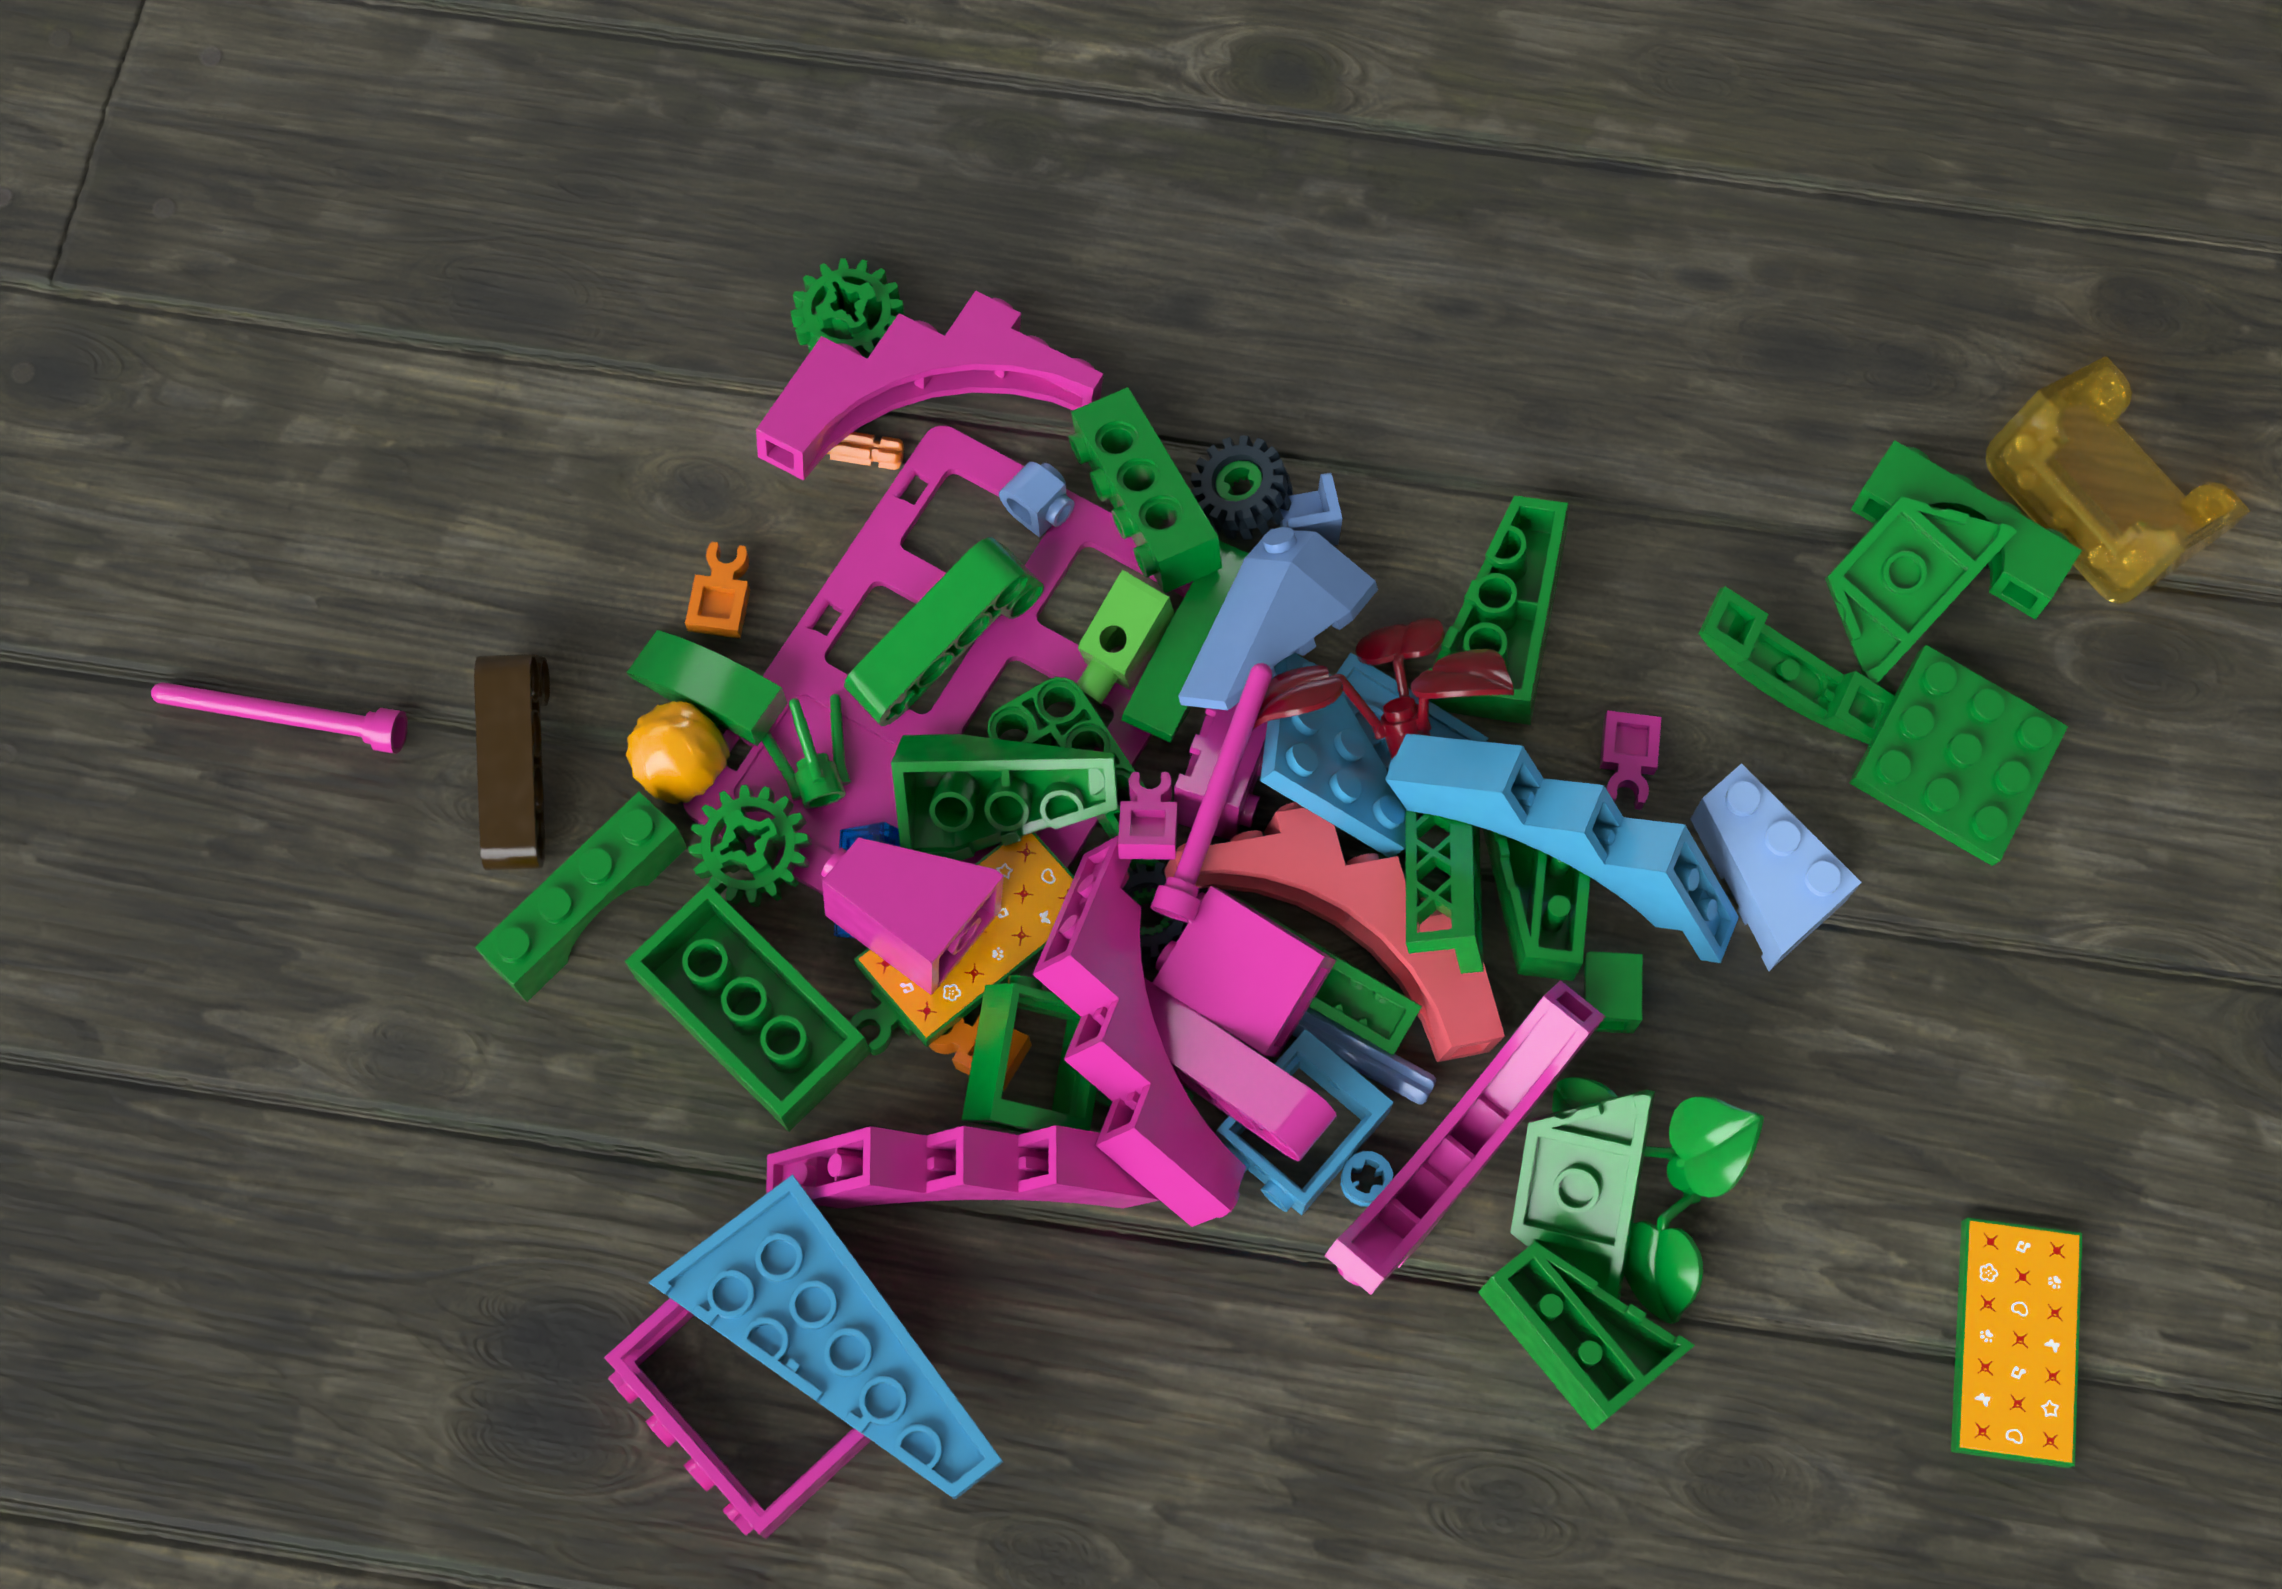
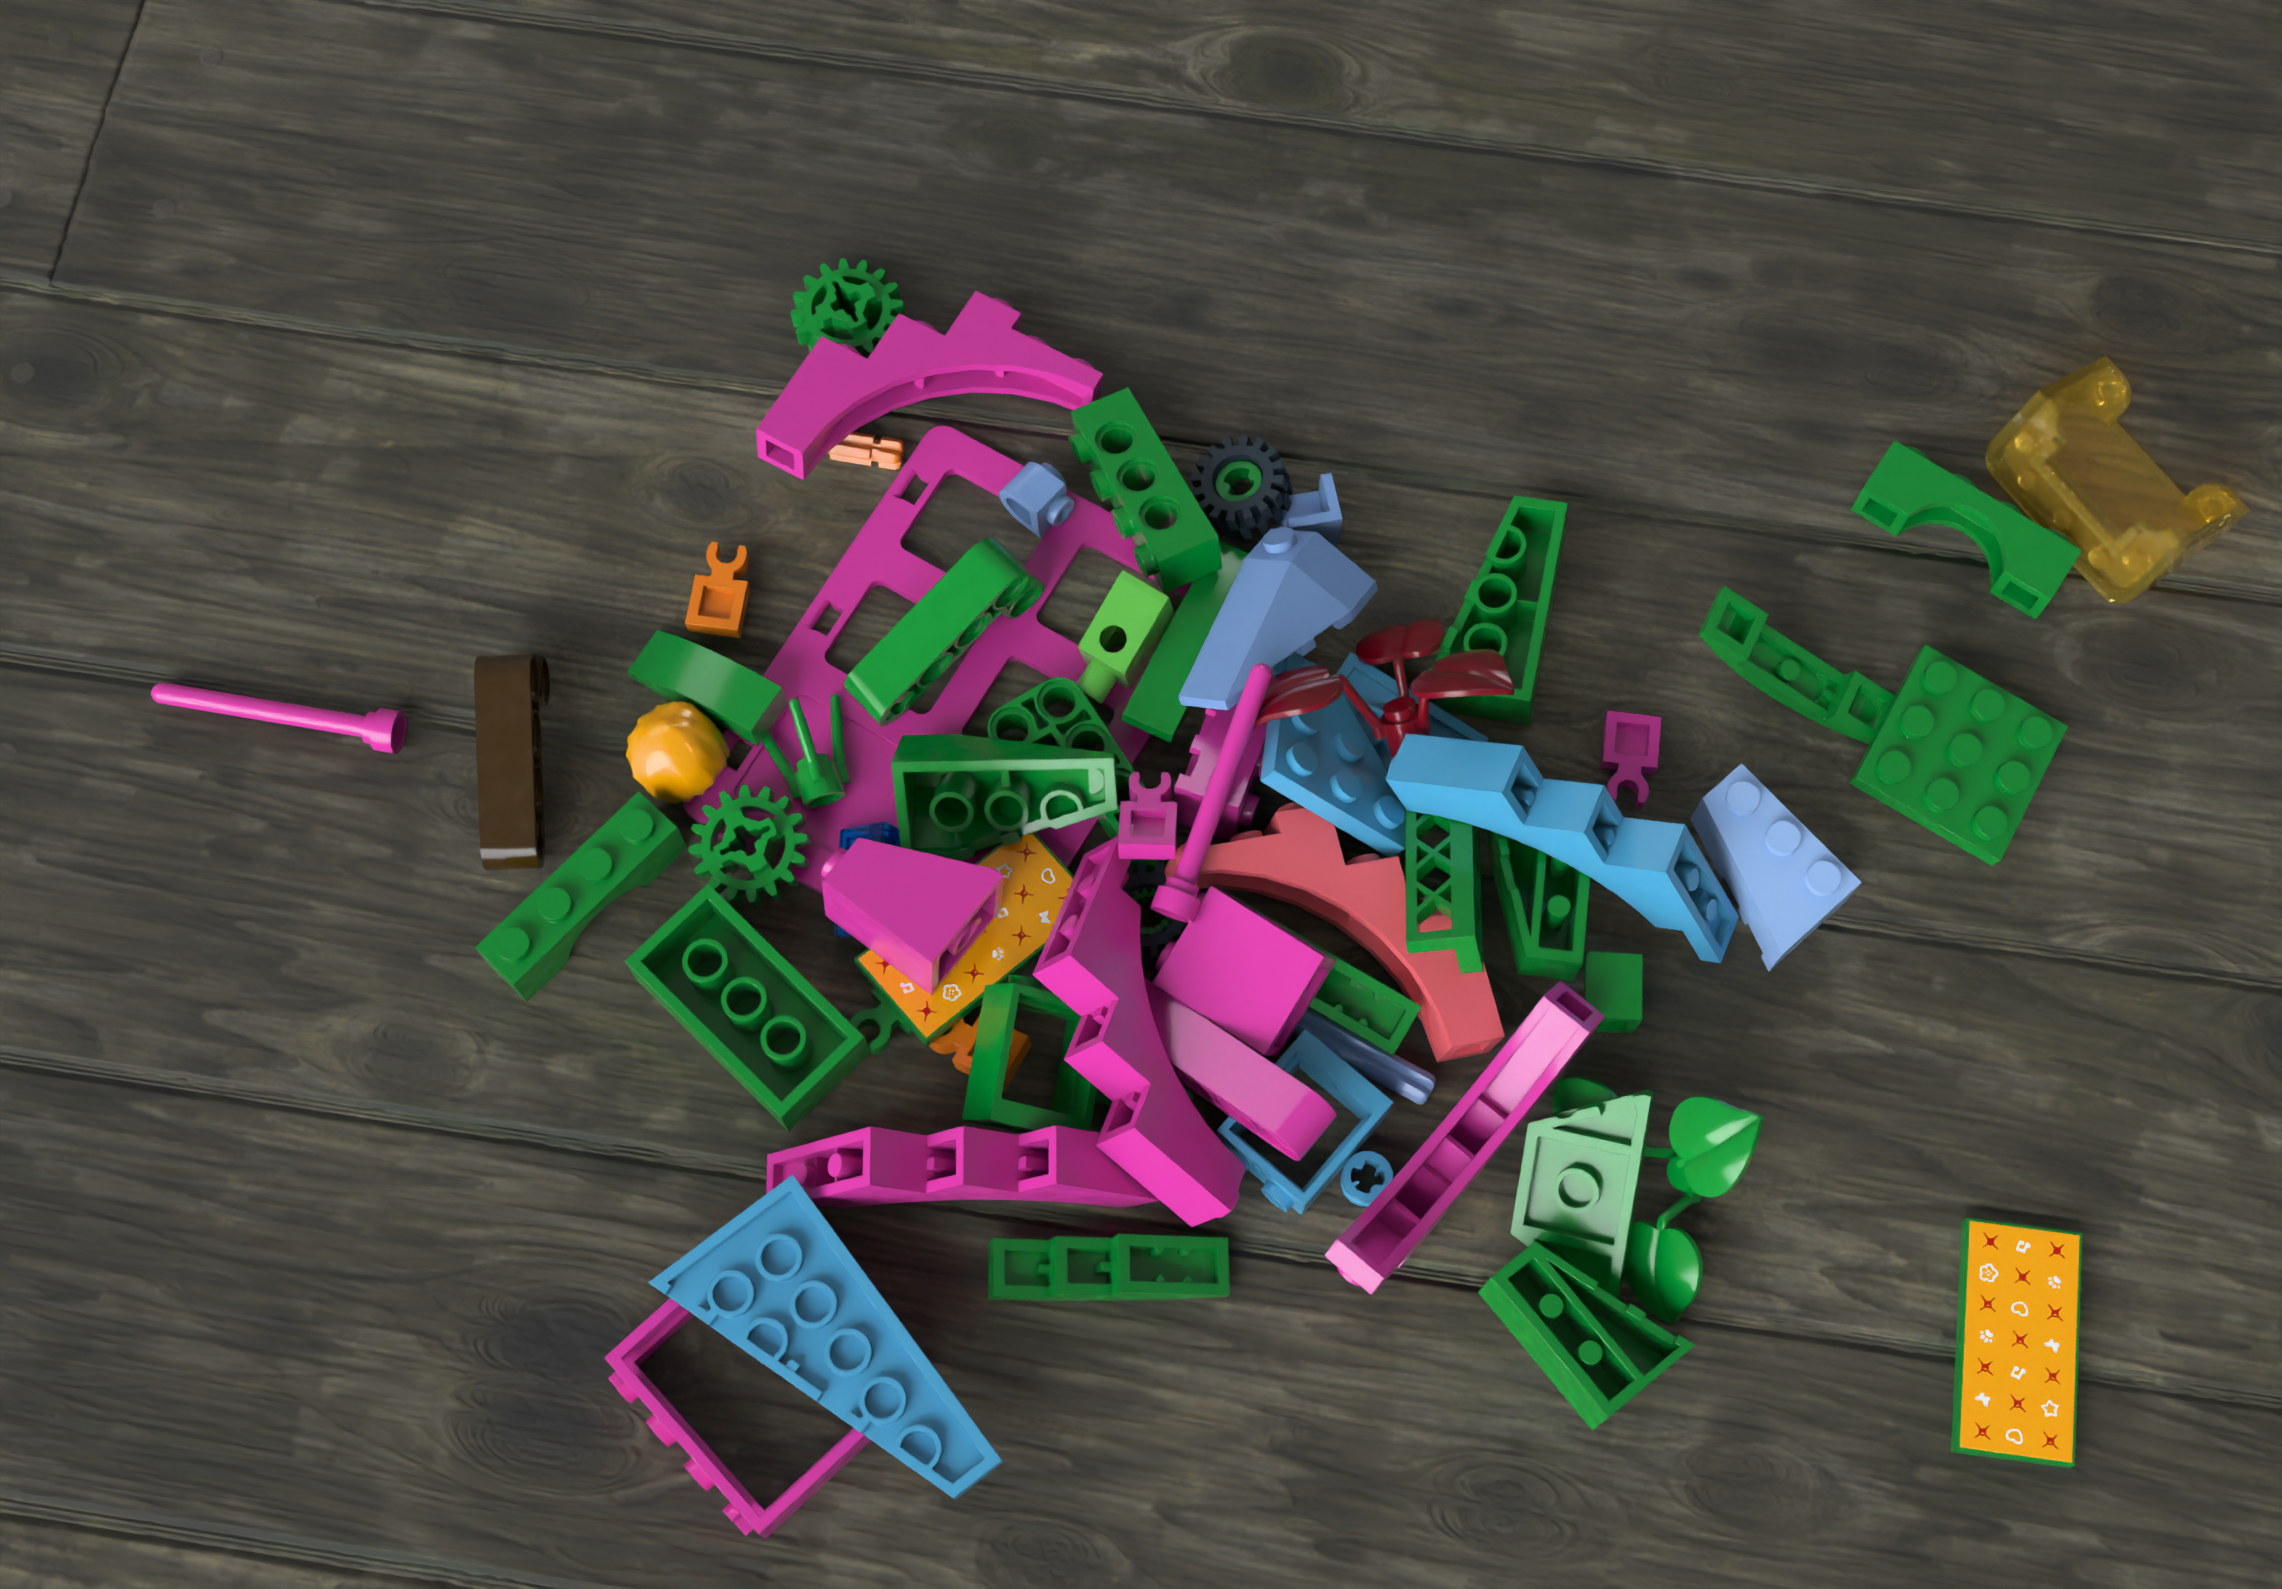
green wing [1825,496,2017,684] -> none
none -> green slope [988,1234,1230,1301]

